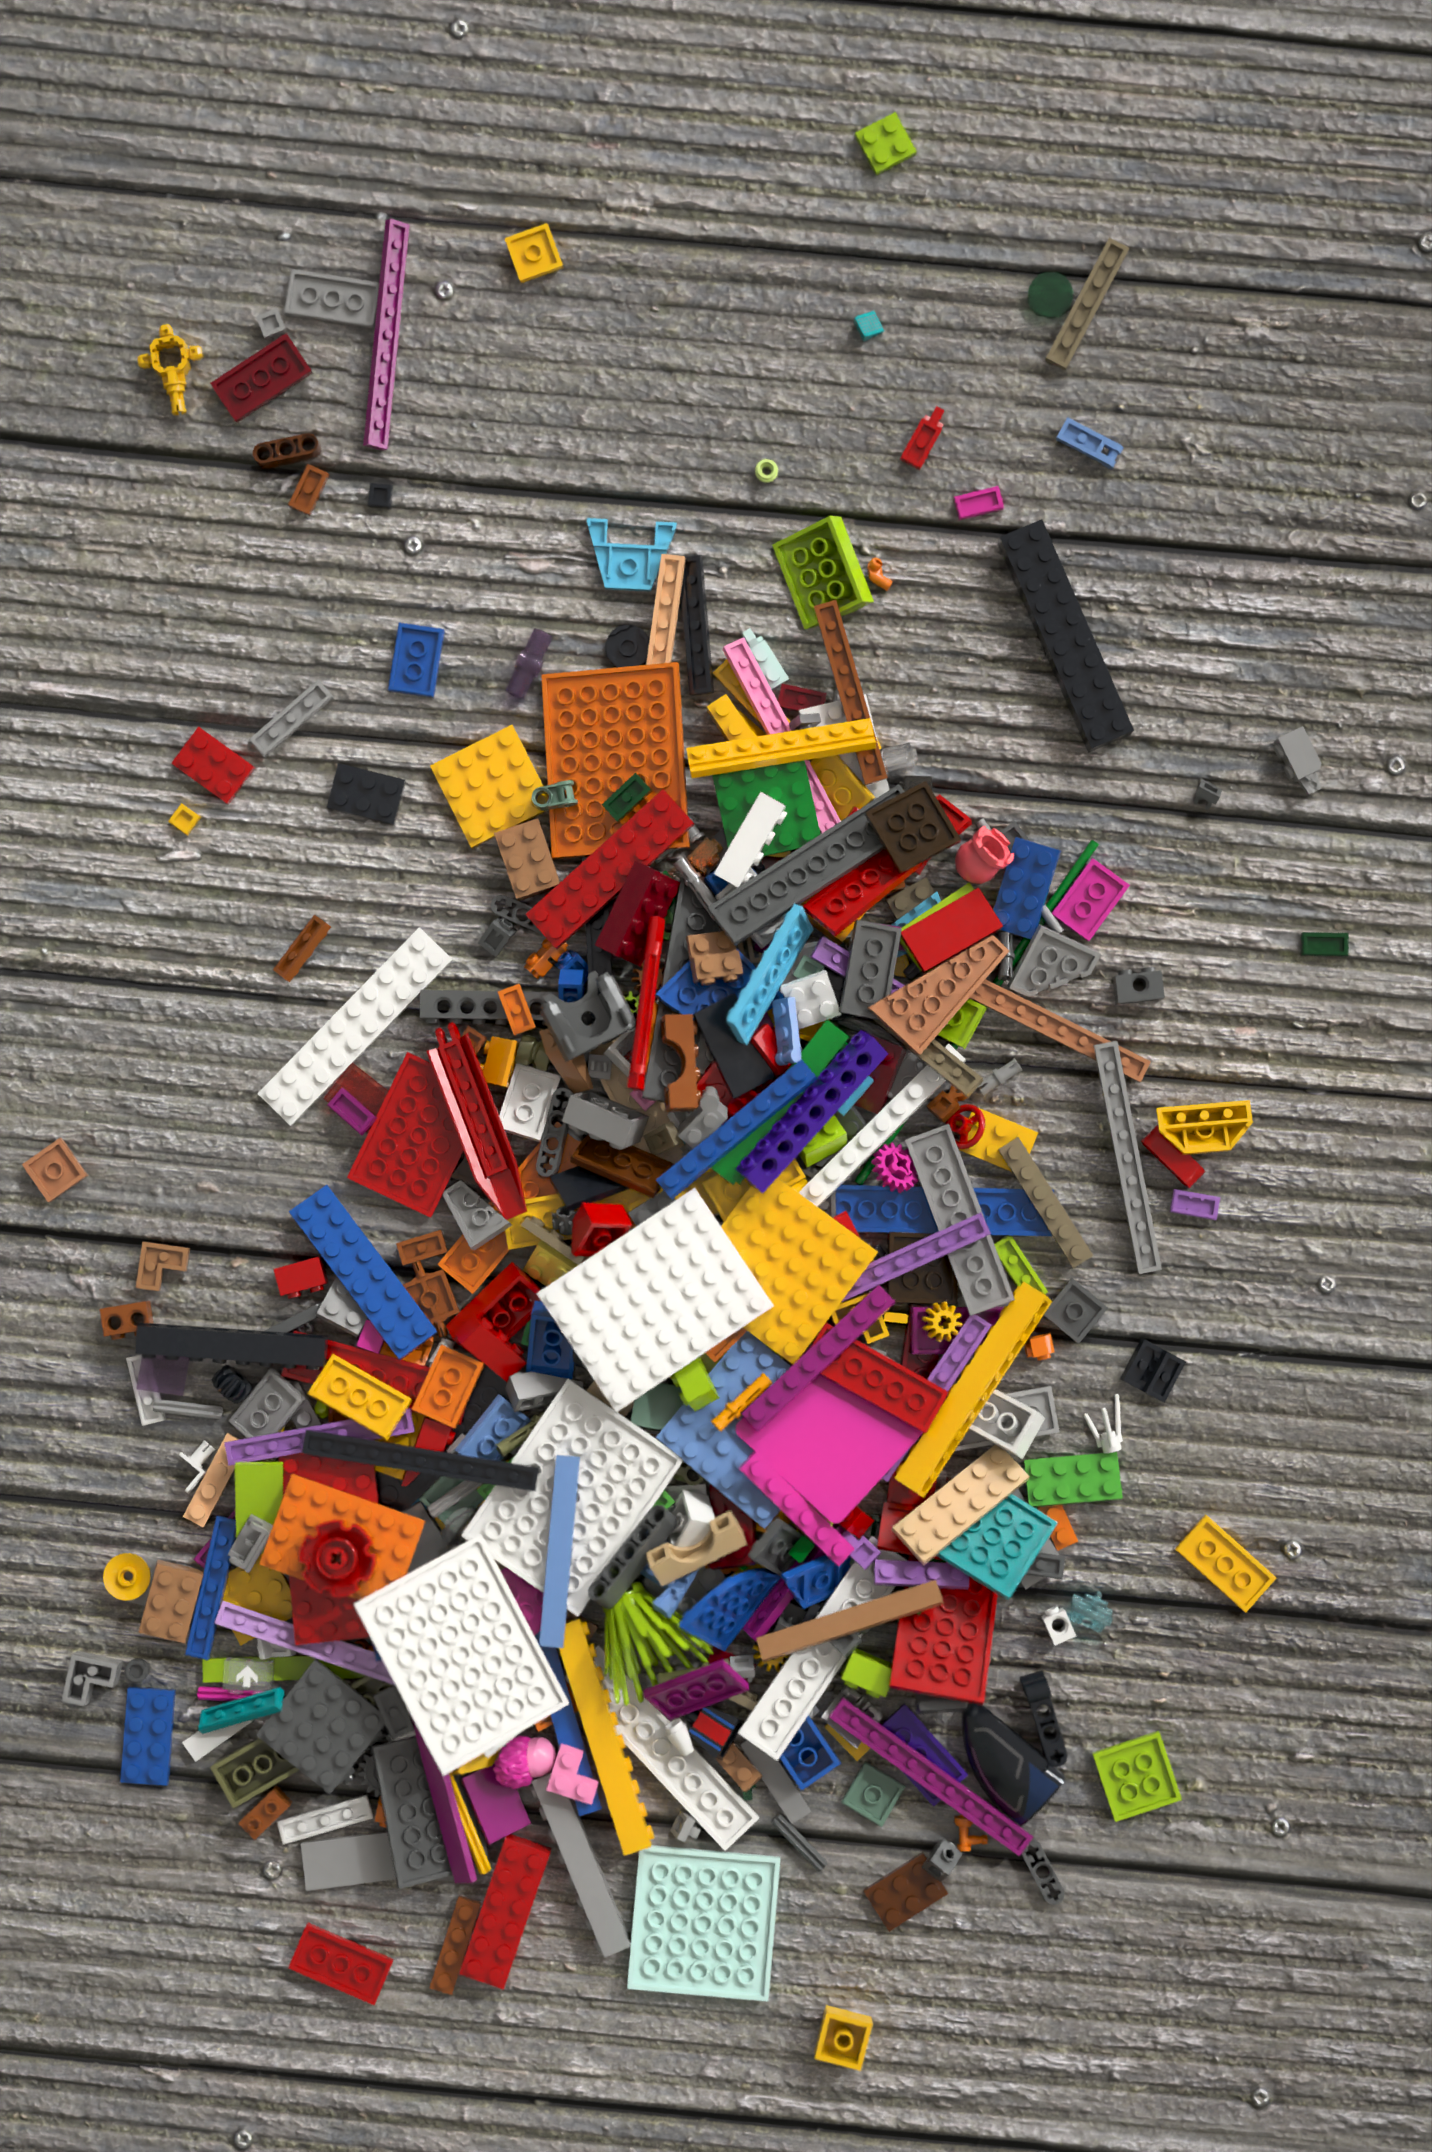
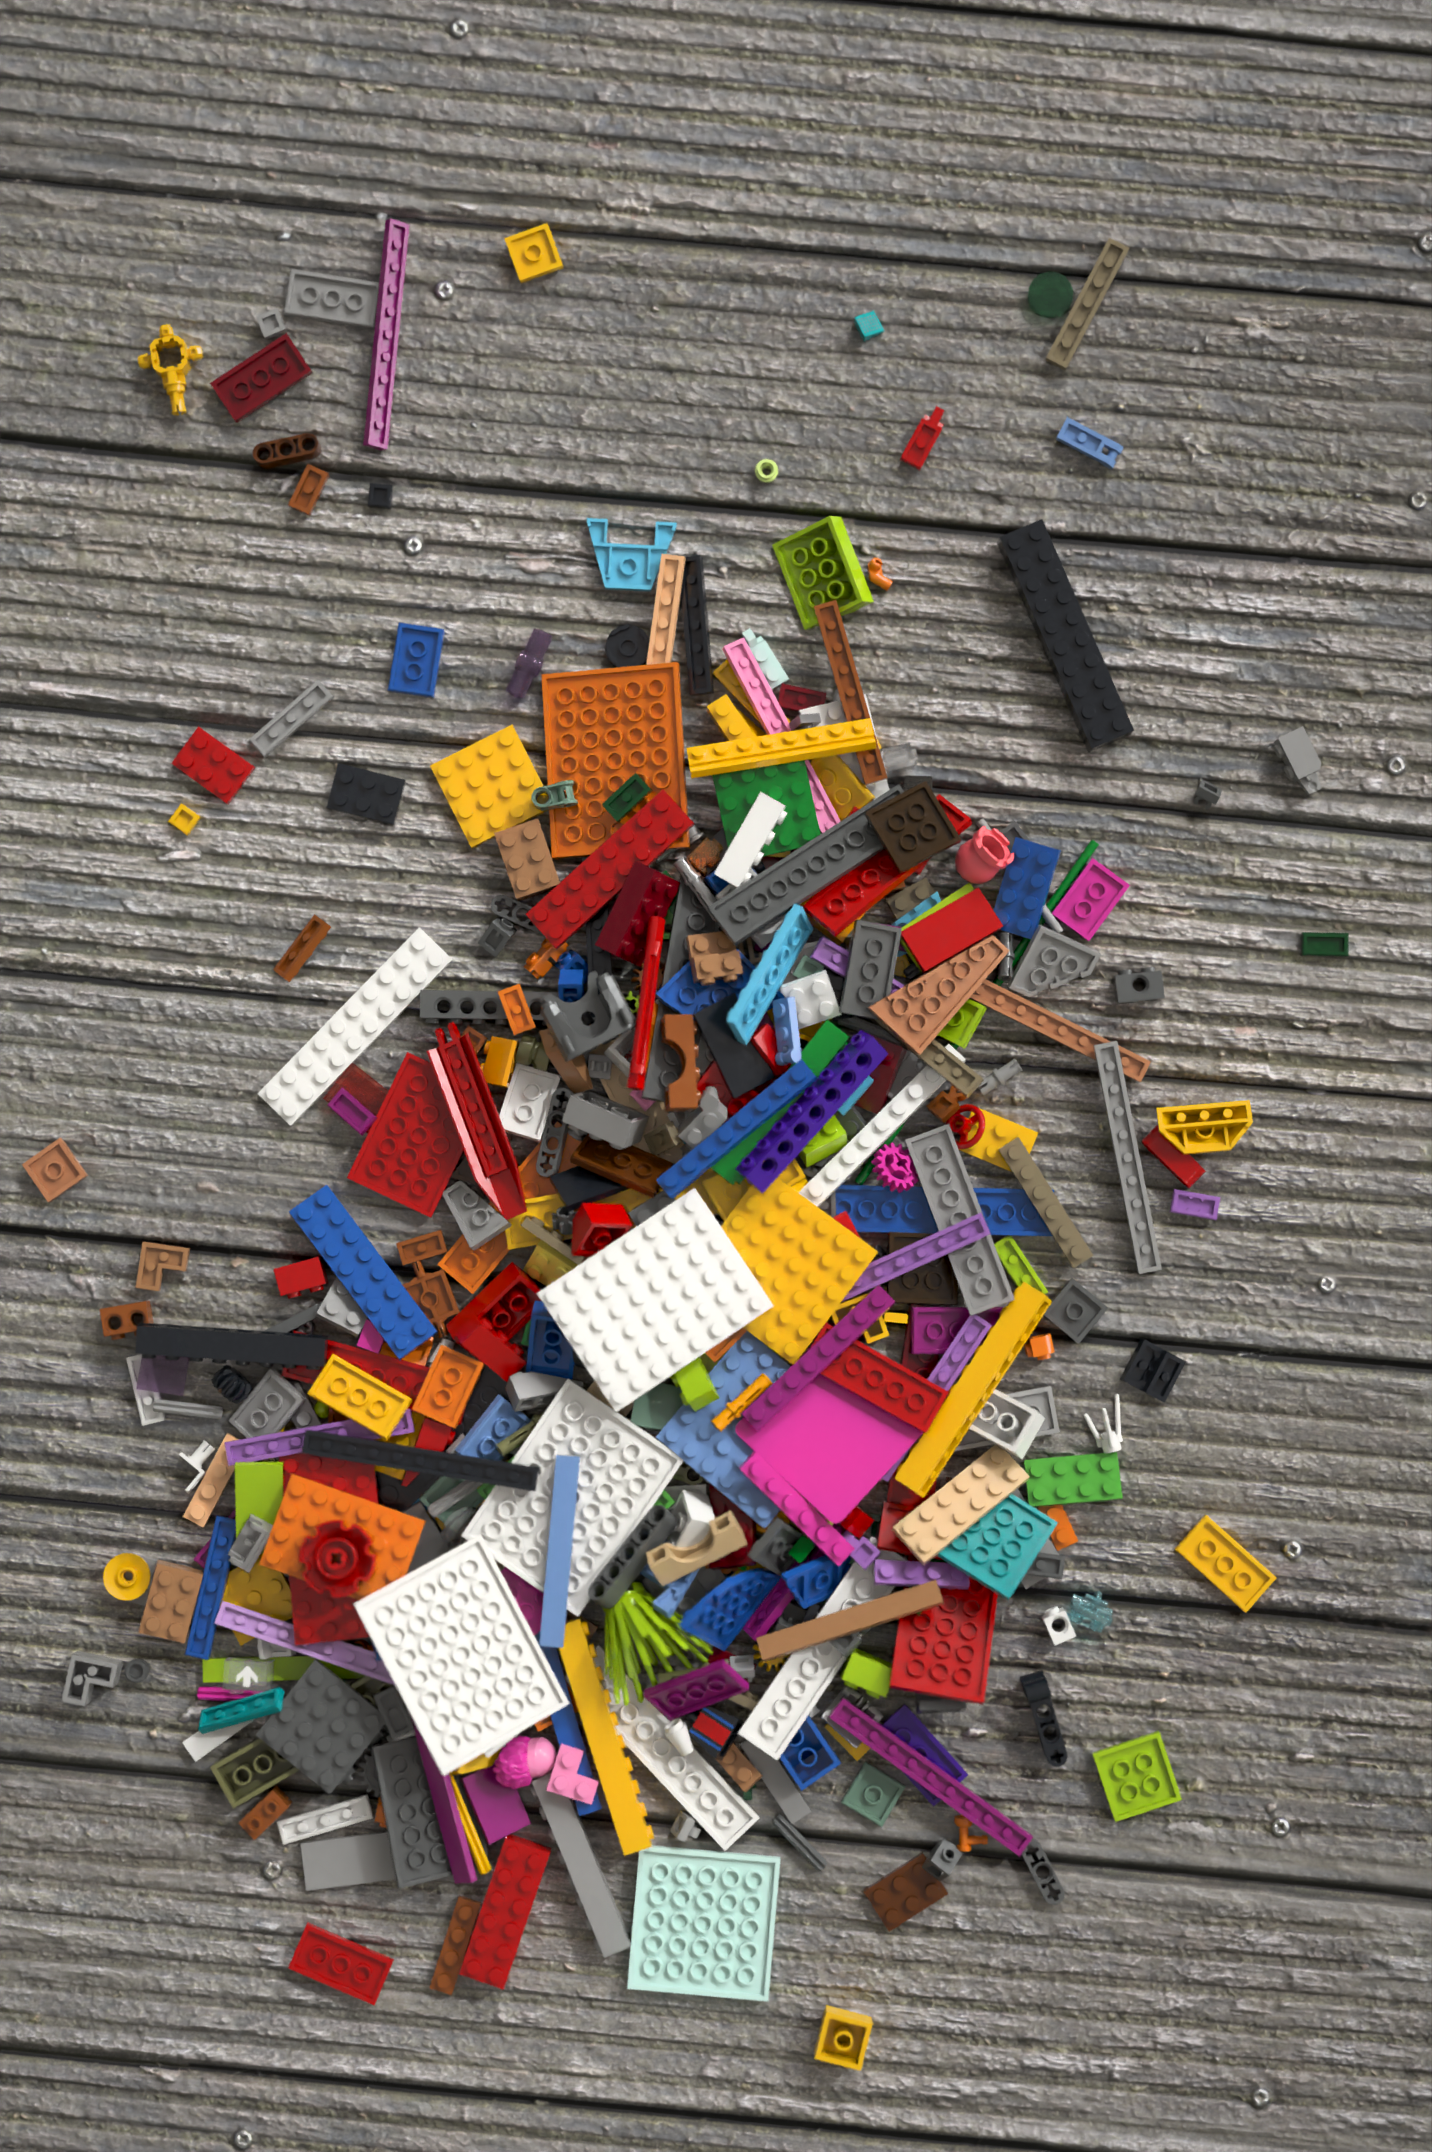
blue plate [120,1687,176,1786] -> none
lime plate [855,112,917,175] -> none
yellow gear [922,1302,962,1342] -> none
dark pink tile [953,486,1004,521] -> none
black panel [961,1702,1066,1827] -> none

